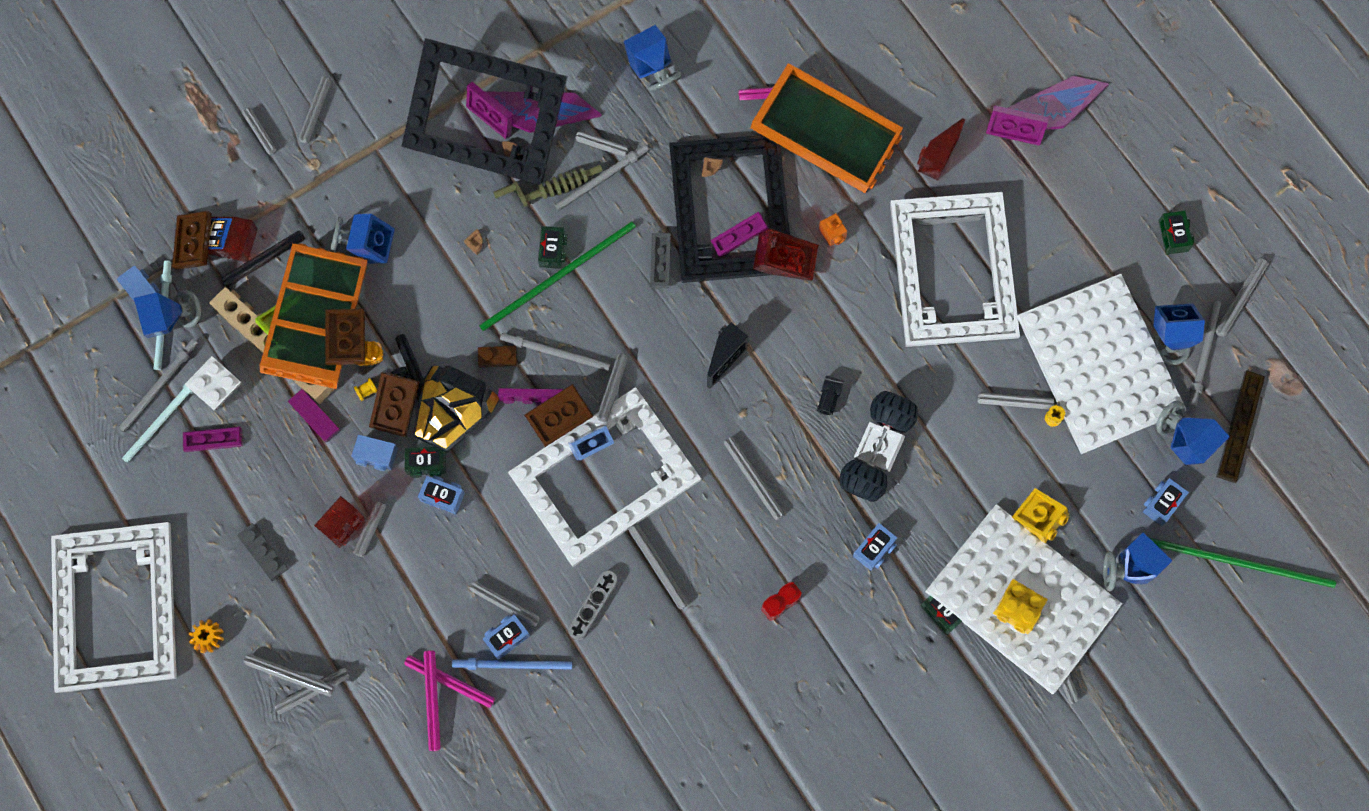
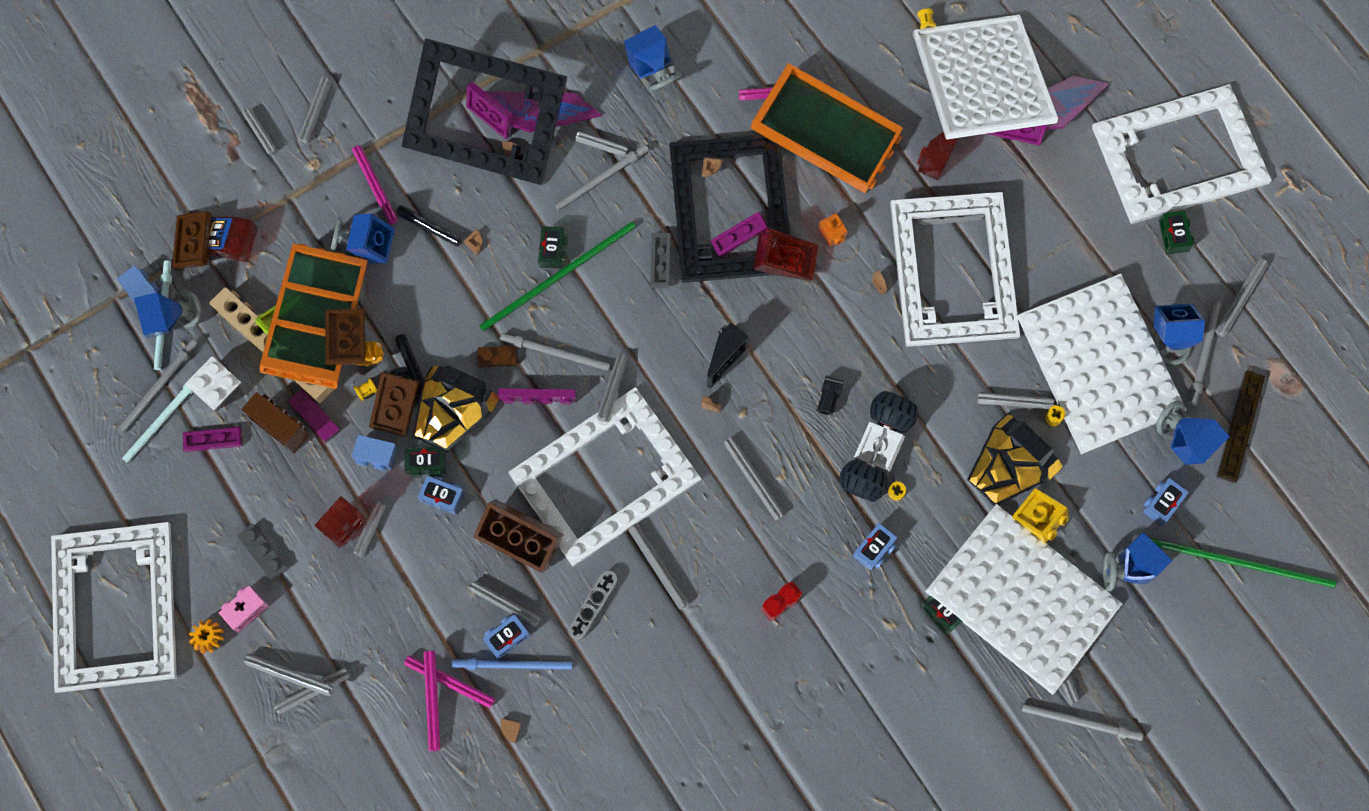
black axle [221,230,305,287] -> none
olive piece [493,165,603,207] -> none
reddish brown tile [524,384,594,447] -> none
medium blue brick [568,426,614,461] -> none
yellow plate [993,579,1048,634] -> none
none -> bright pink brick [219,586,268,633]
none -> reddish brown brick [241,392,309,453]
none -> dark pink axle [352,145,398,225]
none -> black axle [396,205,462,247]
none -> reddish brown brick [473,499,564,573]
none -> medium nougat tile [501,718,521,744]
none -> medium nougat tile [701,396,721,412]
none -> medium nougat tile [872,270,887,295]
none -> yellow bush [888,481,906,500]
none -> white plate [913,15,1058,139]
none -> yellow bush [917,8,936,29]
none -> wedge [967,414,1063,506]
none -> light grey bar [1021,703,1143,741]
none -> white plate [1092,84,1272,224]

